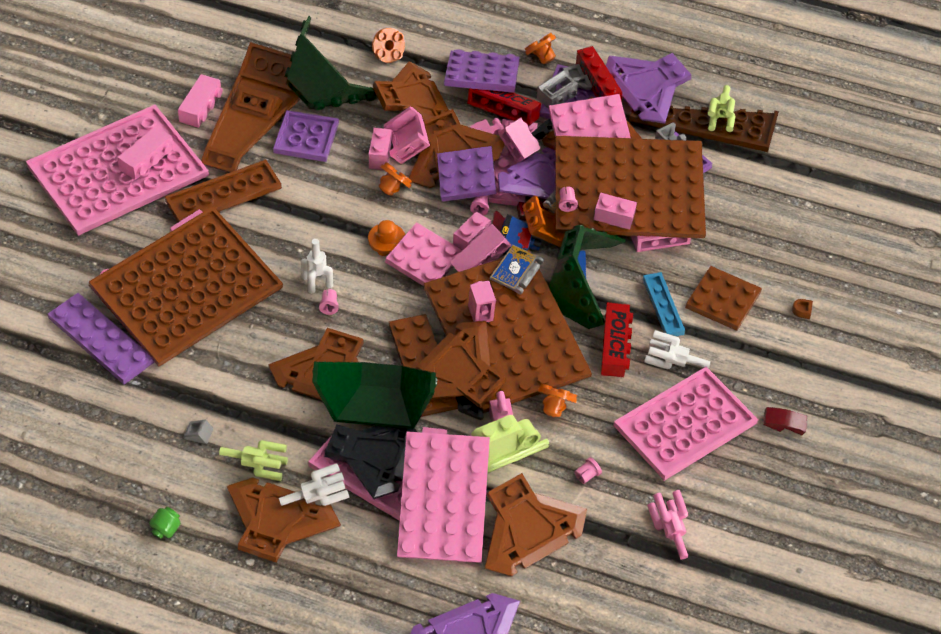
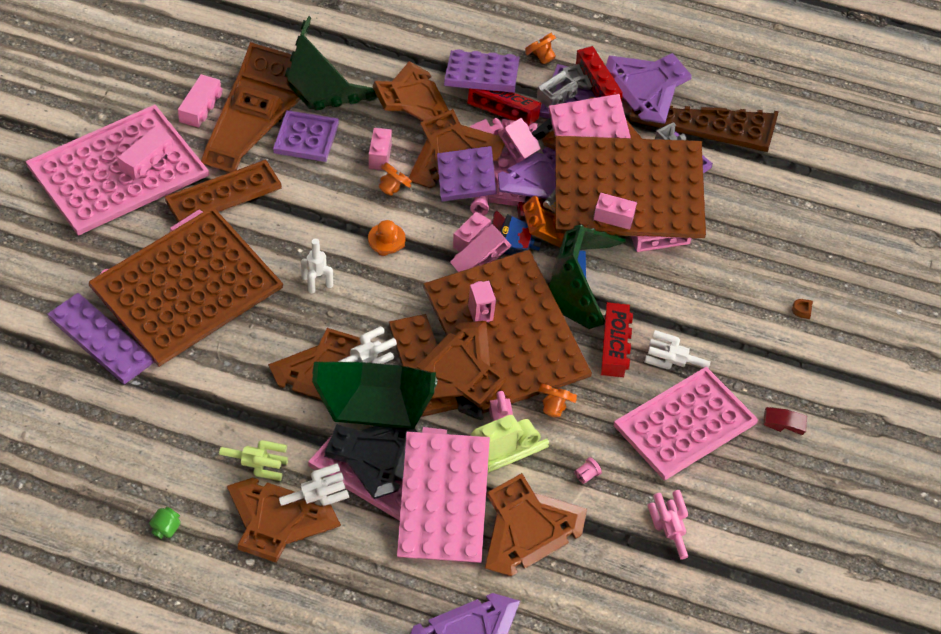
light grey slope [183,419,213,444] -> none
bright pink bush [319,289,339,315] -> none
orange plate [372,28,405,63] -> none
bright pink panel [383,107,430,165] -> none
bright pink plate [385,222,463,286] -> none
piece [490,245,544,295] -> none
bright pink bush [559,187,578,212] -> none
dark azure plate [643,272,685,336] -> none
dark orange plate [685,266,762,331] -> none
yellowish green plant [708,85,735,132] -> none
none -> white plant [338,326,397,364]

